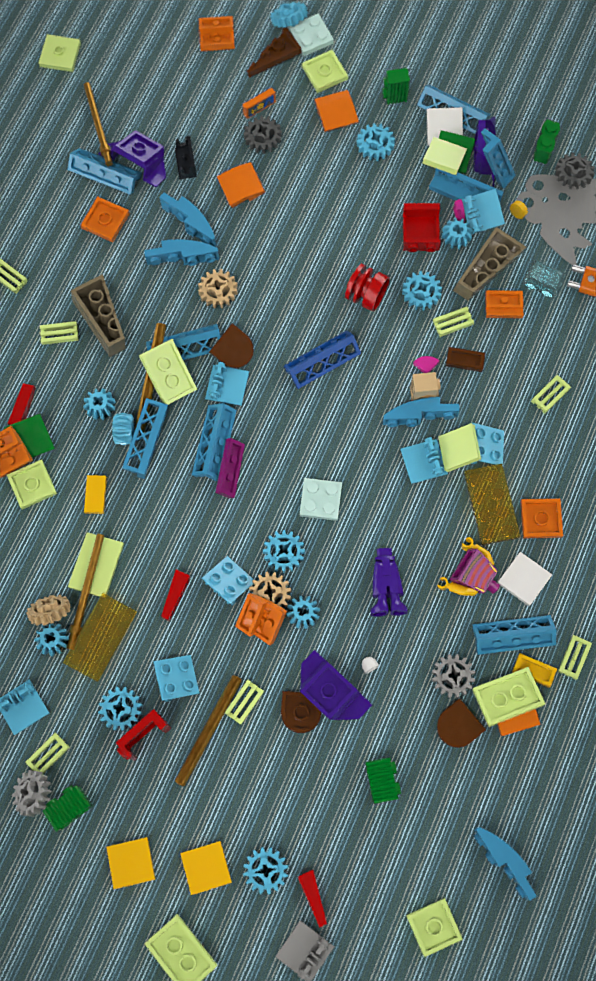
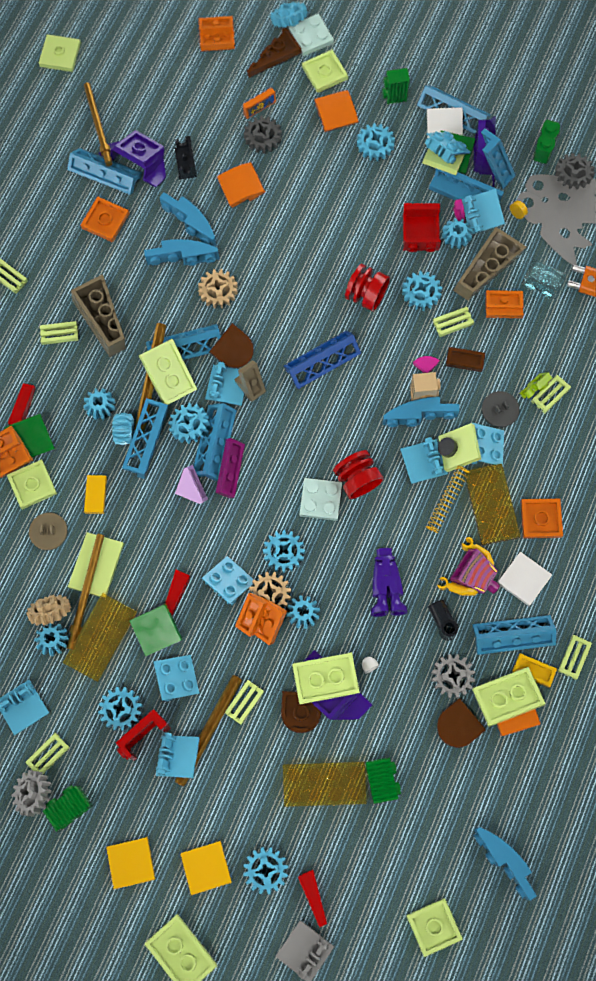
none -> dark tan piece [29,513,68,550]
none -> tile [129,604,182,656]
none -> medium azure hinge [156,733,200,778]
none -> medium azure gear [168,403,210,444]
none -> lavender slope [175,465,208,504]
none -> dark tan slope [234,361,266,402]
none -> clear yellow plate [283,762,367,807]
none -> yellowish green tile [292,653,360,704]
none -> red wheel [333,450,384,499]
none -> medium azure hinge [425,131,471,164]
none -> yellow piece [426,466,470,533]
none -> black piece [428,599,459,641]
none -> black tile [438,437,458,458]
none -> dark grey piece [482,391,520,427]
none -> lime plate [519,372,552,399]

